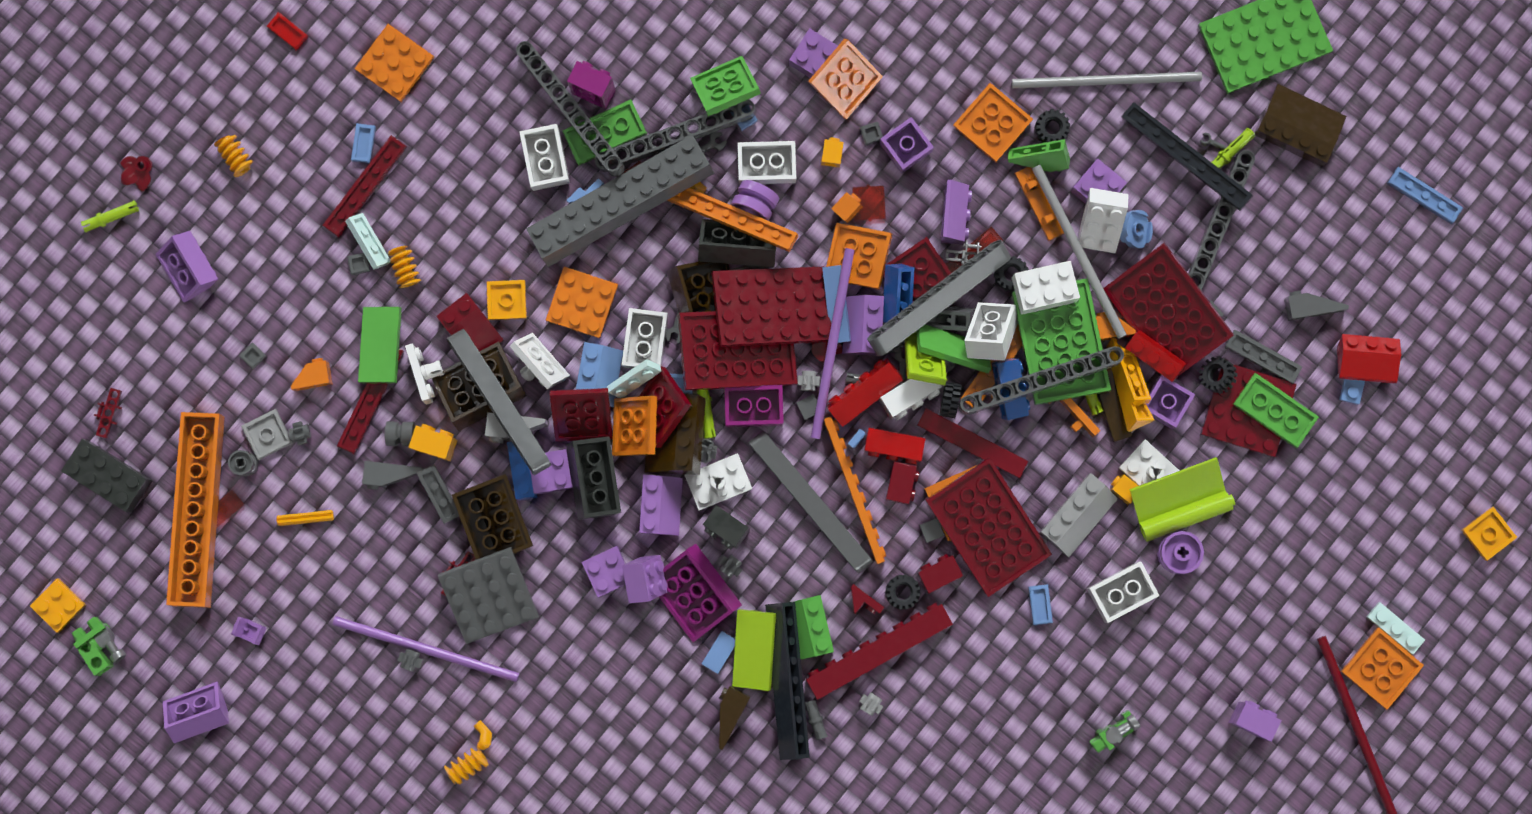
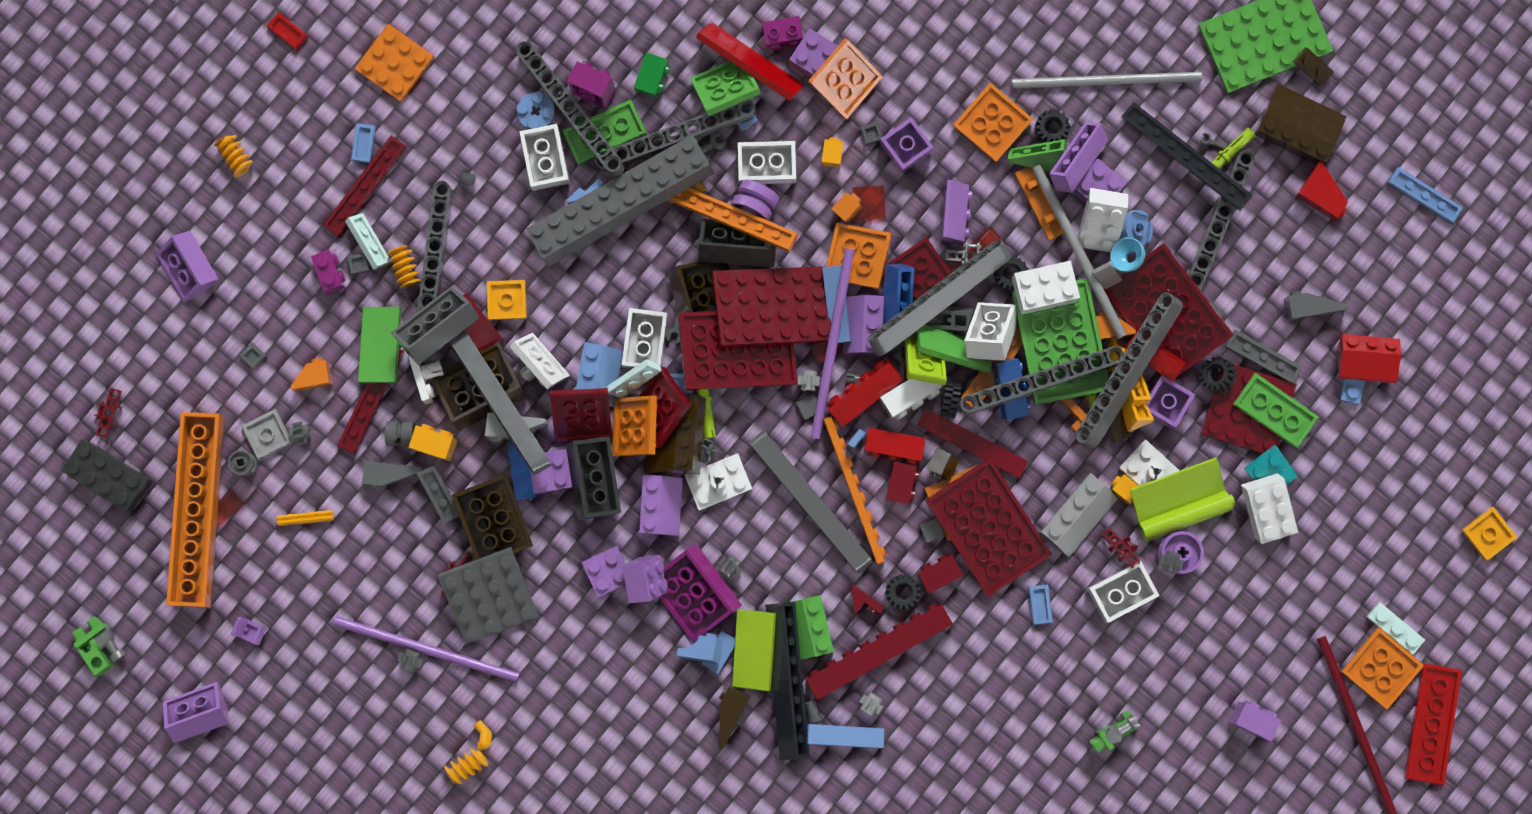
light orange plate [30,578,86,633] -> none
lime pin [81,200,140,233] -> none
dark red plate [120,156,152,192] -> none
orange plate [546,267,618,339] -> none
pearl dark grey brick [703,505,750,550] -> none
magenta brick [725,385,784,427] -> none
none -> magenta brick [311,249,346,295]
none -> dark grey slope [391,286,479,365]
none -> dark grey beam [417,181,453,312]
none -> dark grey hinge [460,172,476,186]
none -> medium blue plate [517,92,555,129]
none -> green brick [634,52,670,99]
none -> medium blue arch [676,633,723,664]
none -> red tile [696,22,805,101]
none -> magenta brick [762,16,803,50]
none -> medium blue tile [806,724,884,748]
none -> brick [926,448,960,481]
none -> medium lavender brick [1049,122,1108,193]
none -> dark grey beam [1076,293,1183,448]
none -> light grey slope [1092,260,1122,289]
none -> dark red piece [1102,528,1140,569]
none -> medium azure piece [1110,237,1145,272]
none -> dark grey gear [1158,551,1184,574]
none -> white brick [1241,473,1298,544]
none -> teal plate [1244,445,1298,485]
none -> dark brown plate [1293,47,1334,86]
none -> red slope [1296,162,1348,221]
none -> red tile [1404,663,1462,786]

